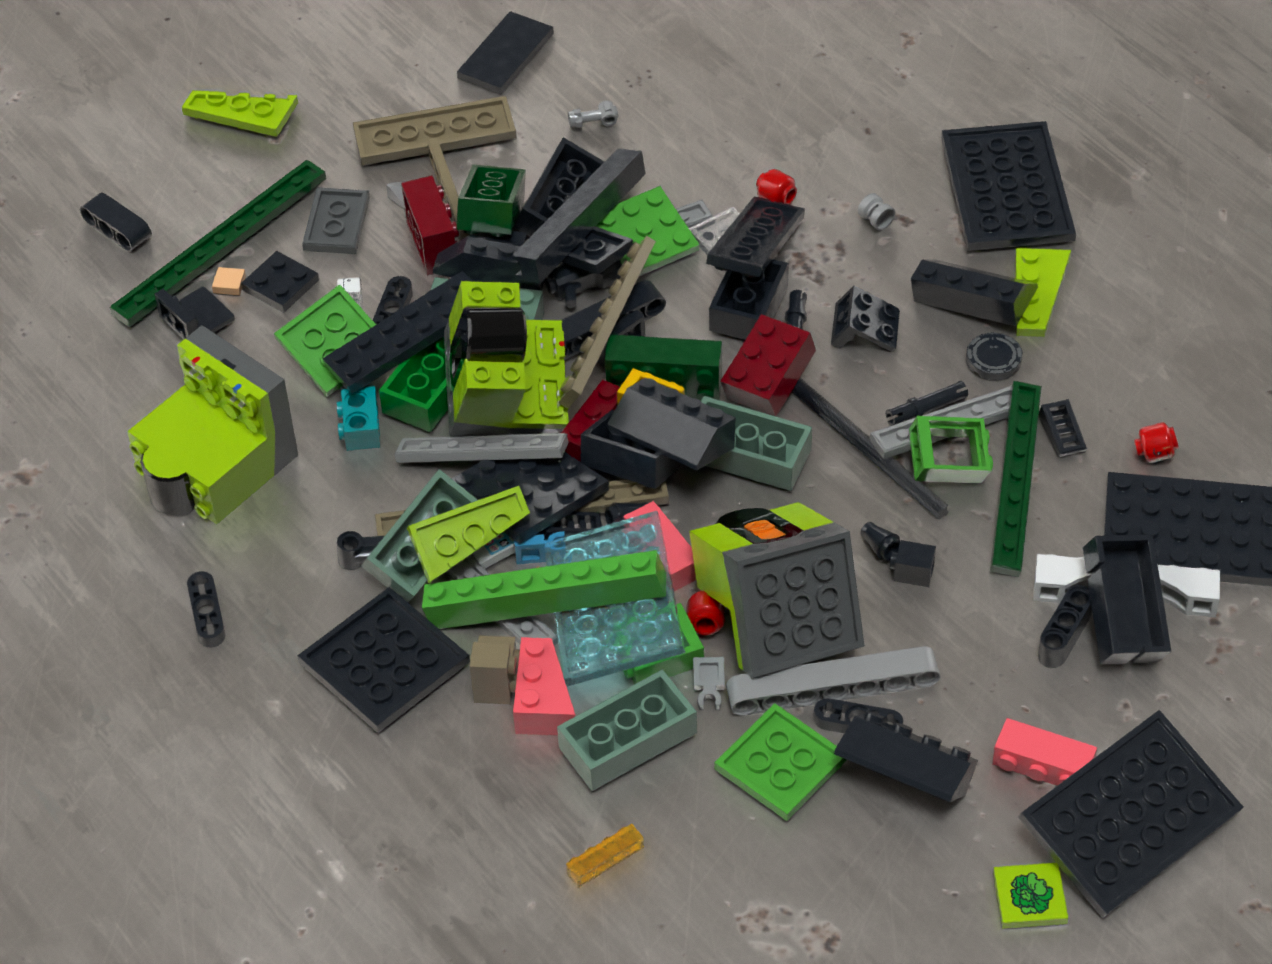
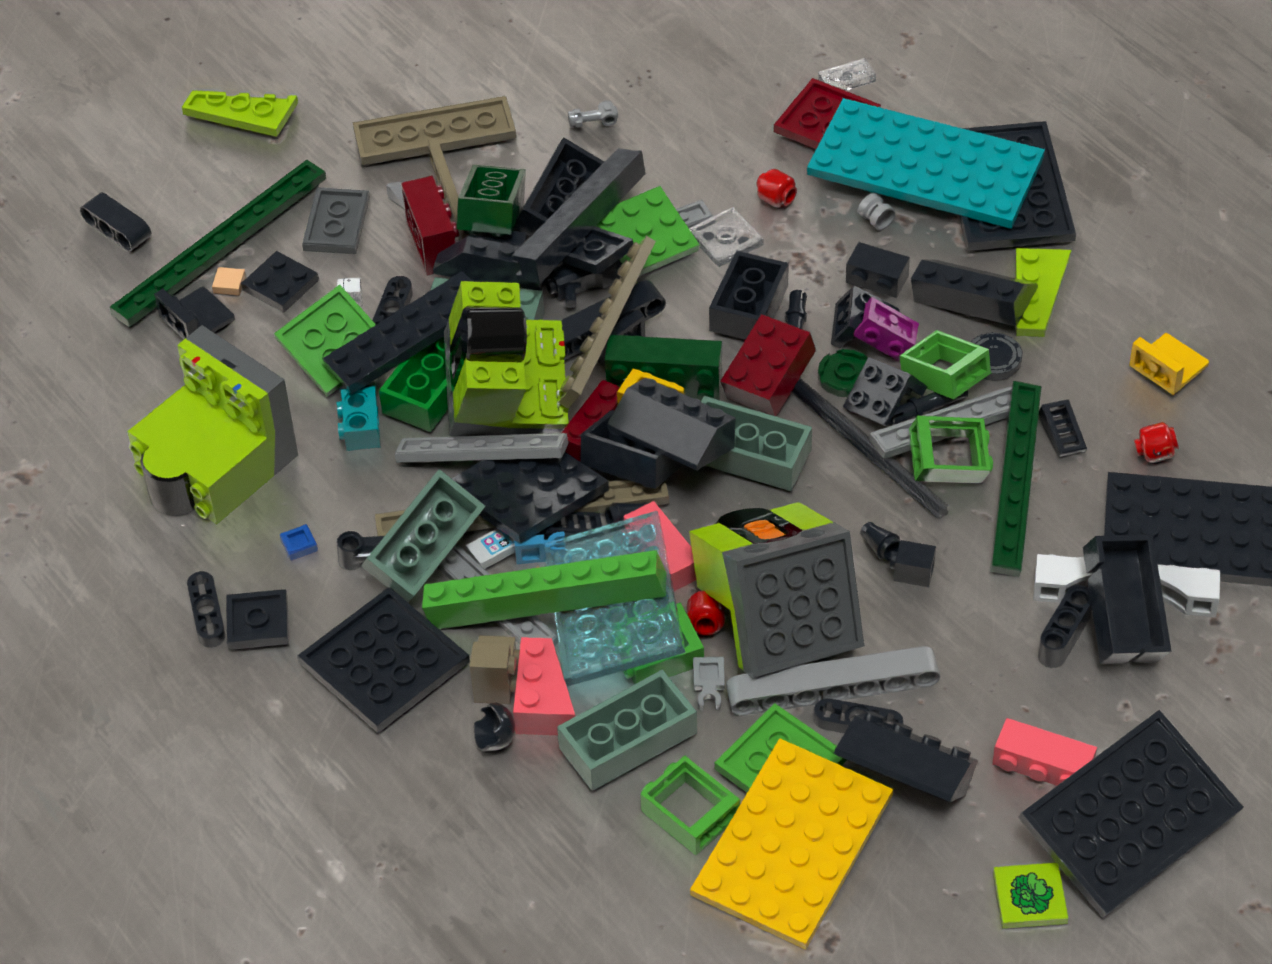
lime wing [407,486,530,583] -> none
black tile [457,11,554,94] -> none
clear yellow piece [566,824,644,888] -> none
black plate [706,196,805,277] -> none
none -> black plate [226,589,289,650]
none -> blue tile [279,524,318,561]
none -> black hair [474,702,515,752]
none -> bright green window [640,755,740,855]
none -> yellow plate [690,738,893,950]
none -> dark red plate [773,78,881,149]
none -> teal plate [807,98,1045,229]
none -> clear plate [818,58,876,91]
none -> dark green tile [818,349,868,397]
none -> black bracket [843,357,928,426]
none -> black brick [846,242,910,298]
none -> magenta bracket [854,297,919,361]
none -> bright green window [900,330,991,399]
none -> yellow bracket [1129,333,1209,395]

